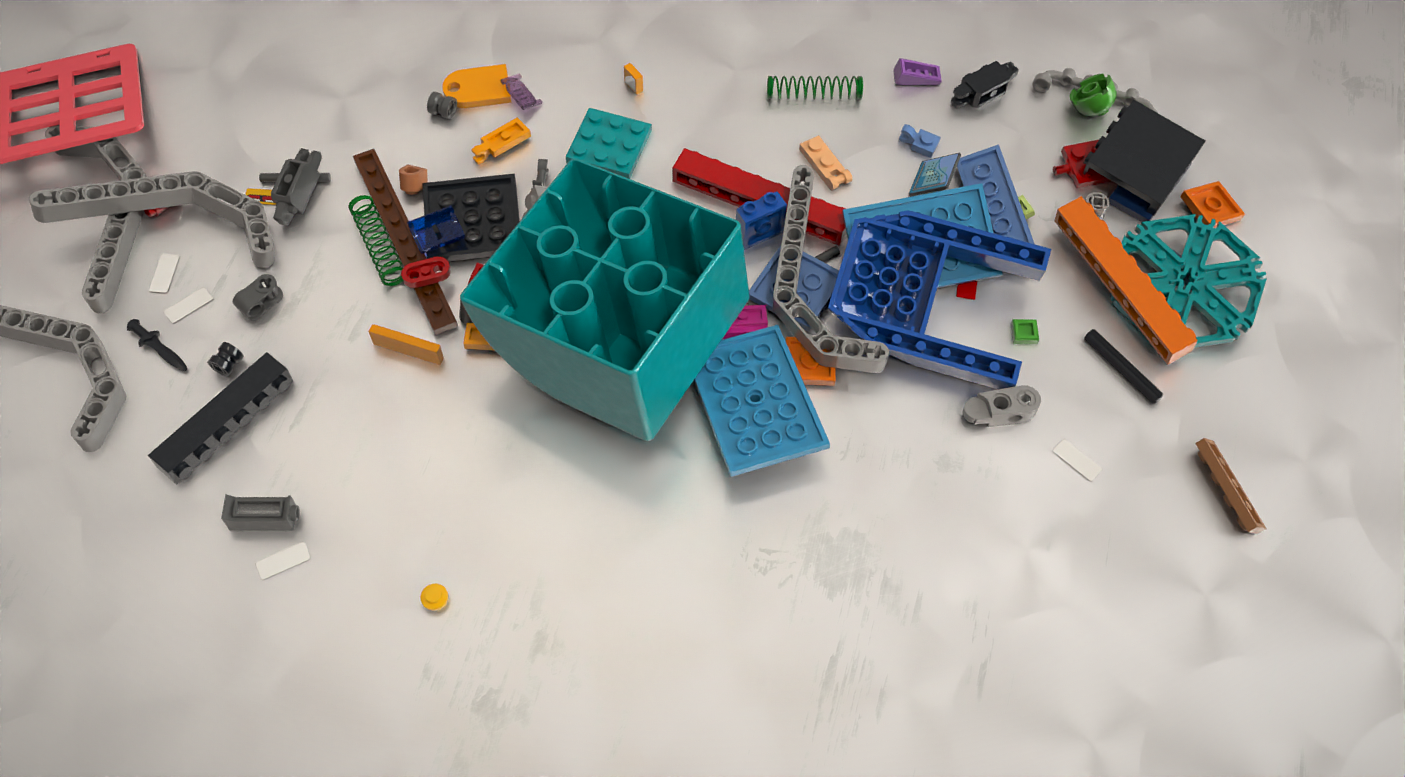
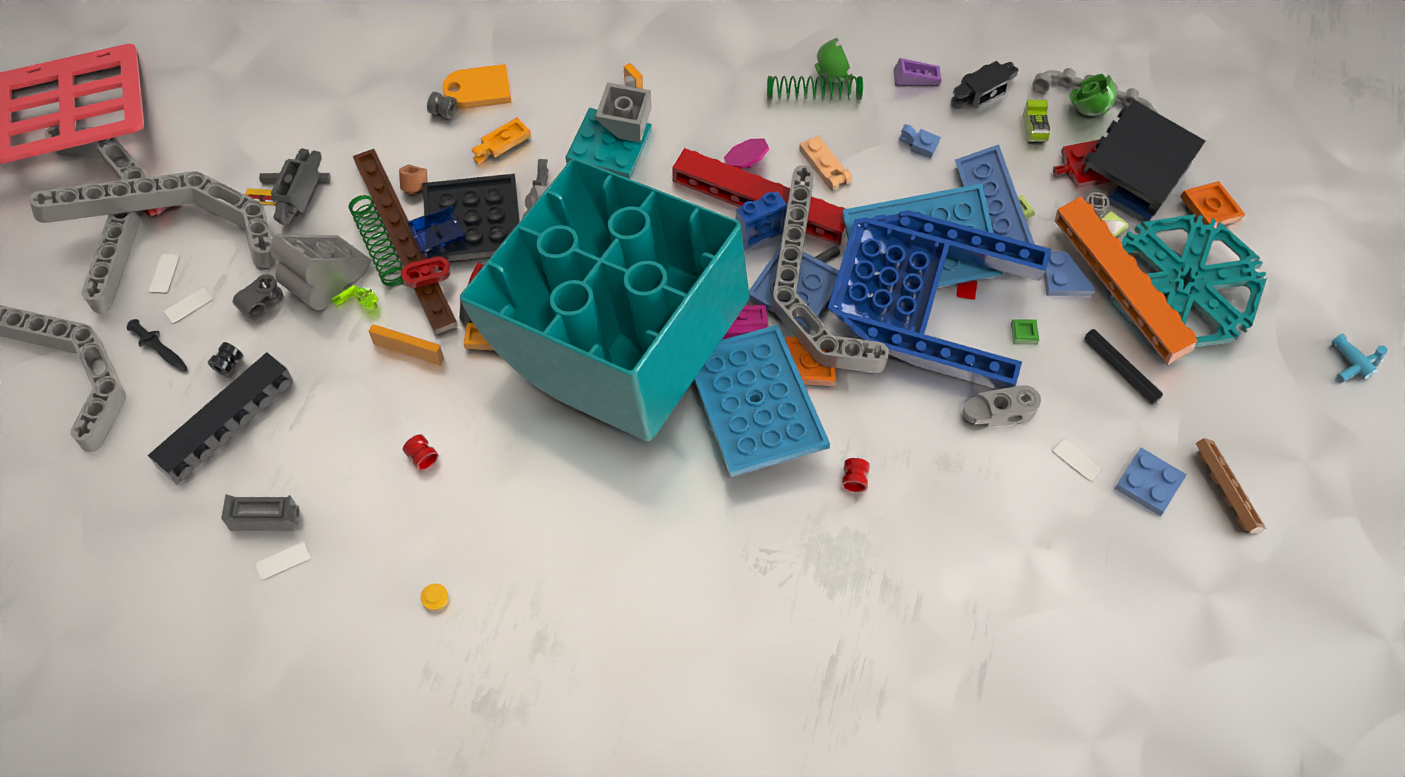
clear purple piece [500,73,543,110] -> none
piece [909,152,961,197] -> none
none -> light grey brick [270,234,372,310]
none -> clear neon green plate [331,285,379,313]
none -> red wheel [402,434,439,471]
none -> light grey slope [595,82,652,143]
none -> dark pink piece [724,138,769,168]
none -> bright green cylinder [814,38,853,84]
none -> red wheel [842,458,870,493]
none -> lime leg [1022,100,1050,142]
none -> medium blue wing [1044,251,1095,296]
none -> tile [1101,211,1129,238]
none -> medium blue plate [1114,447,1187,517]
none -> medium azure piece [1331,334,1388,382]

